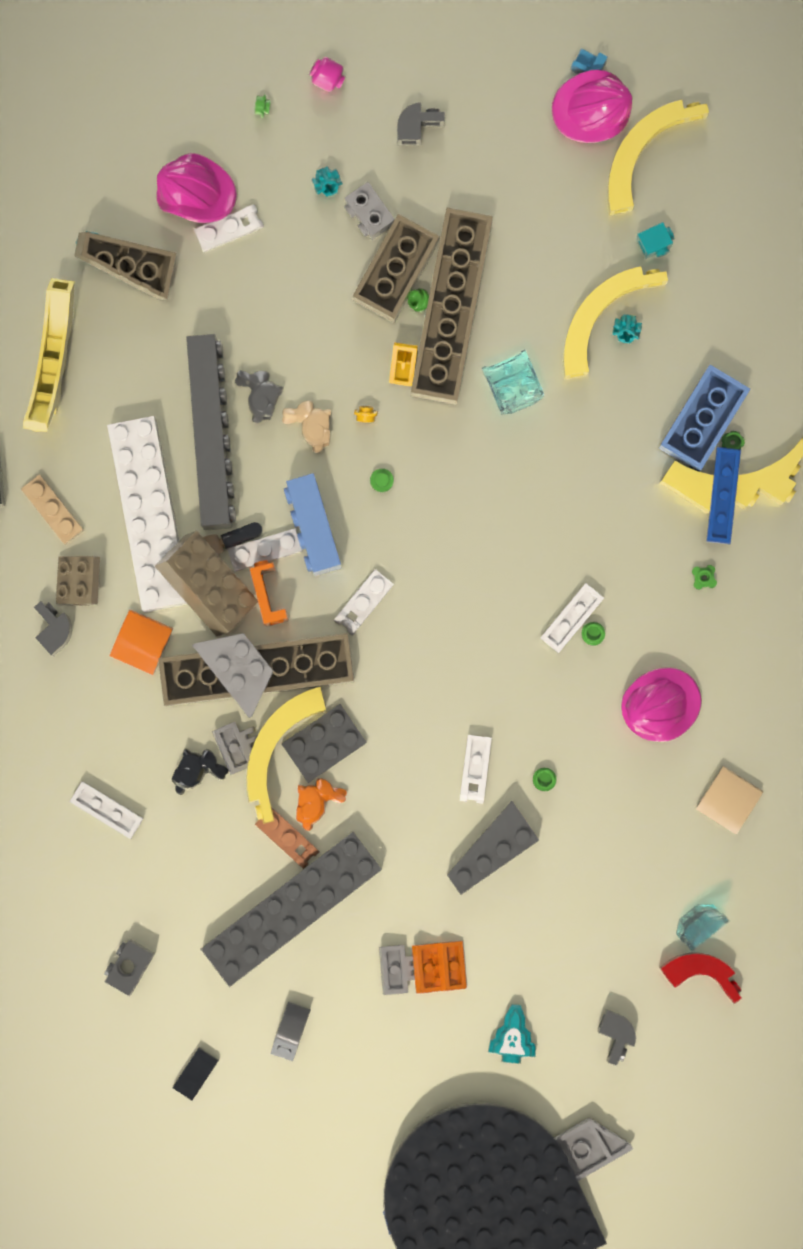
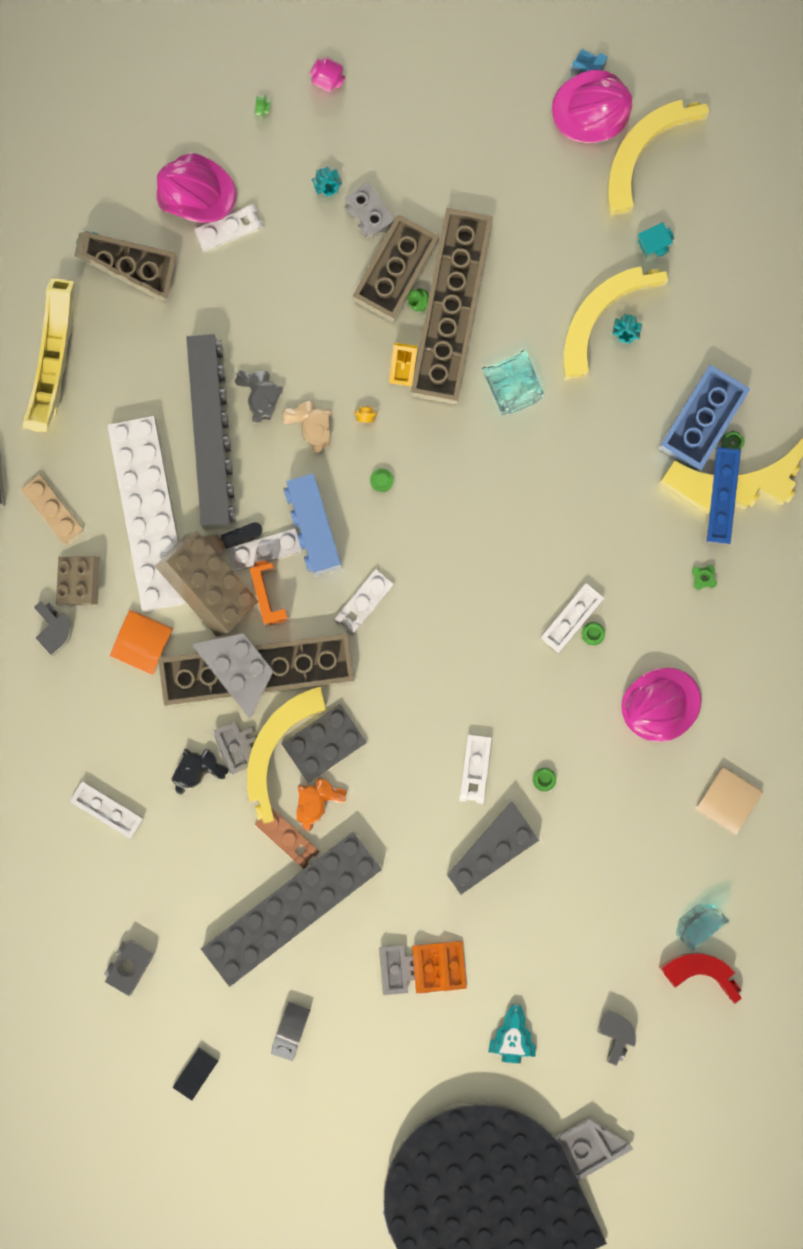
dark grey brick [397,103,445,145] -> none

